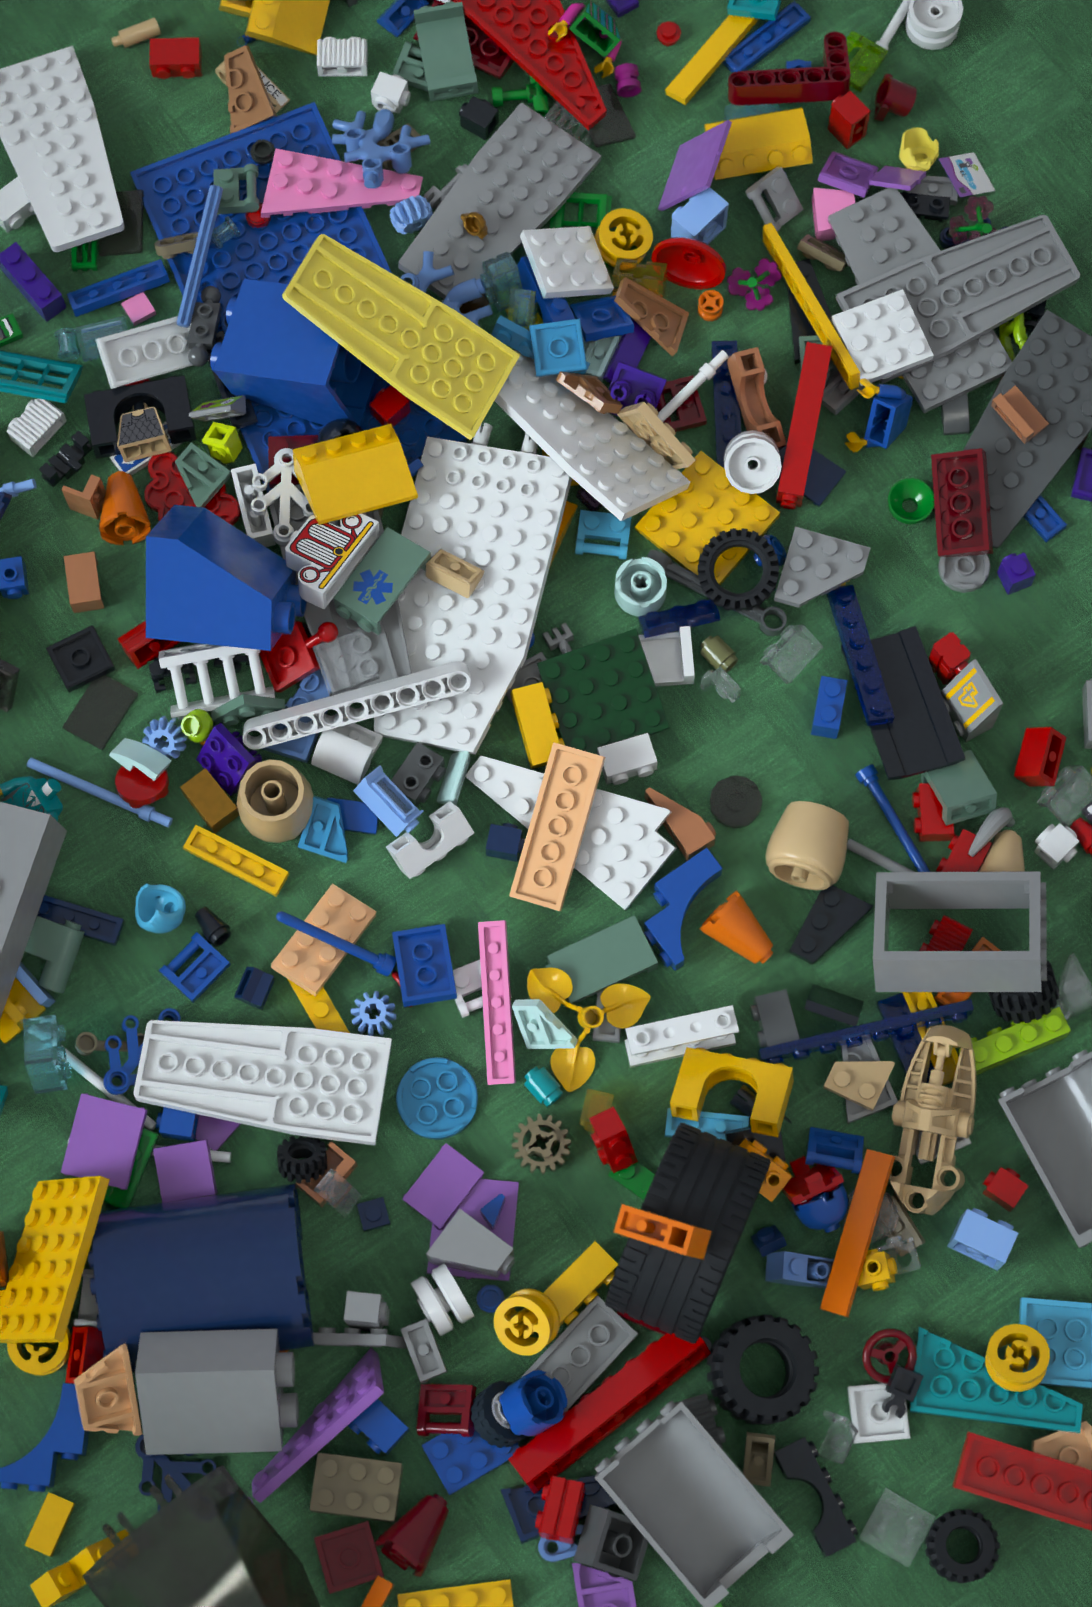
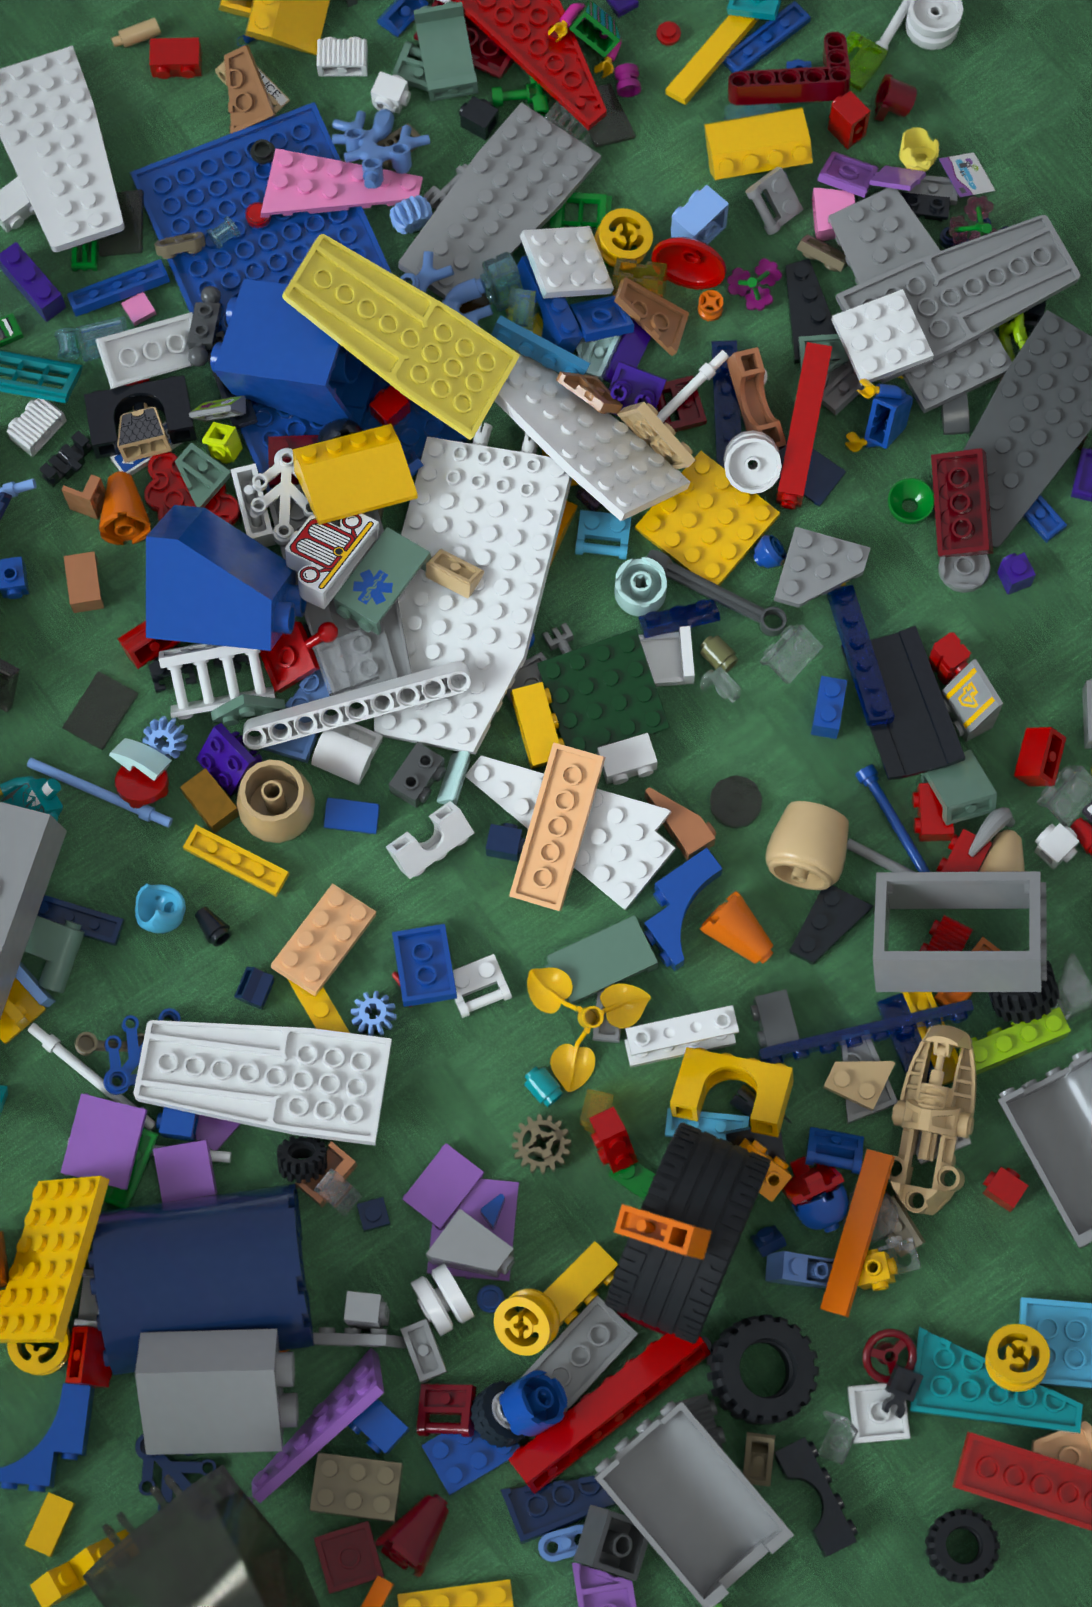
clear light blue brick [23,1015,72,1094] -> none
black tile [46,625,116,693] -> none
light nougat wing [74,1344,142,1436] -> none
blue plate [159,932,231,1003] -> none
medium blue axle [176,185,223,328] -> none
lime animal [181,709,213,745] -> none
sand green plate [213,164,259,214] -> none
blue piece [276,911,396,977] -> none
dark azure wing [298,796,349,863] -> none
light blue window [353,765,424,837] -> none
dark azure tile [396,1057,478,1140] -> none
pearl gold piece [460,212,488,239] -> none
bright pink plate [478,920,516,1085] -> none
light aqua wing [512,999,578,1049] -> none
dark azure tile [529,319,587,378] -> none
red brick [535,1476,586,1544] -> none
medium lavender piece [658,120,732,212] -> none
black tyre [698,528,779,612] -> none
yellow tile [762,222,860,390] -> none
black tile [804,984,864,1027] -> none
clear plate [858,1488,936,1568] -> none
light blue brick [947,1208,1018,1271] -> none
nougat panel [991,385,1049,444] -> none

